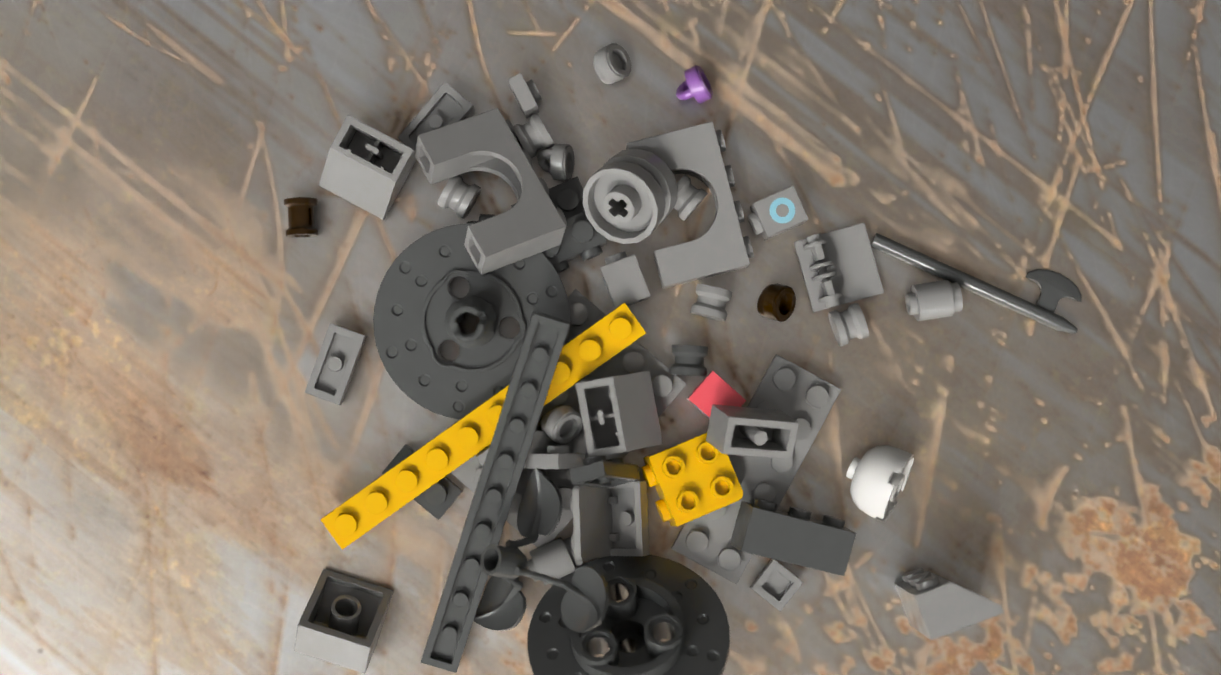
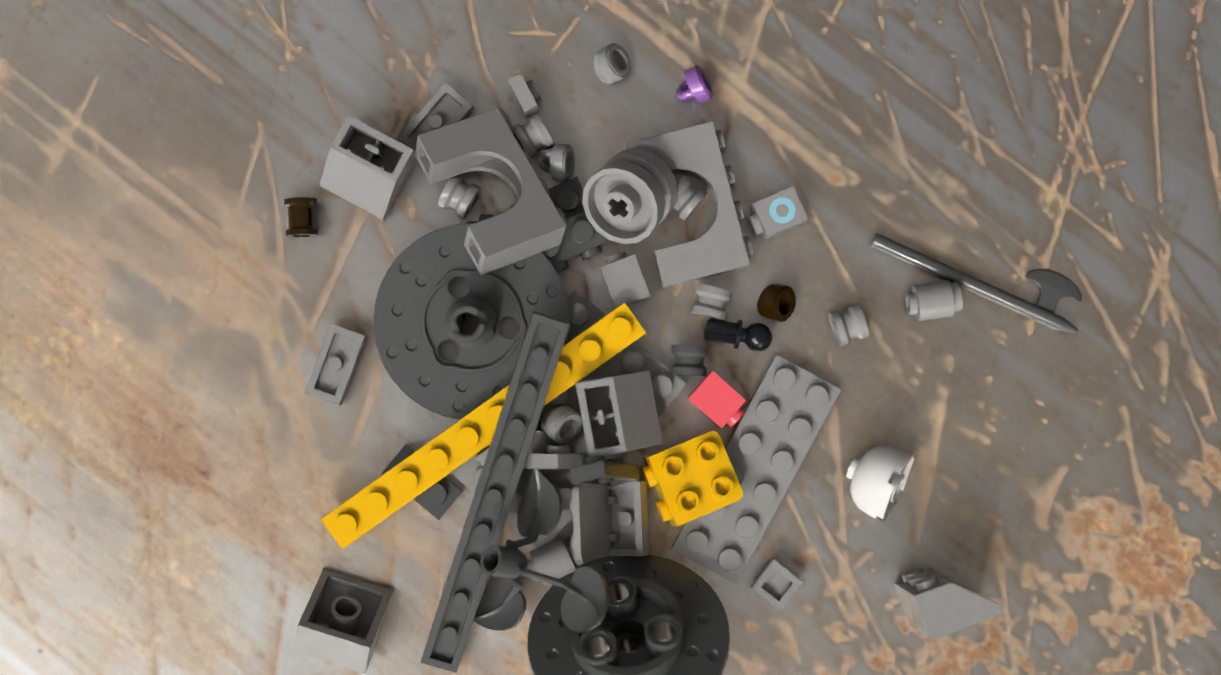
light grey brick [706,404,799,459] -> none
dark grey brick [730,498,856,576] -> none
light grey hinge [794,223,884,312] -> none
none -> black axle [704,319,772,352]

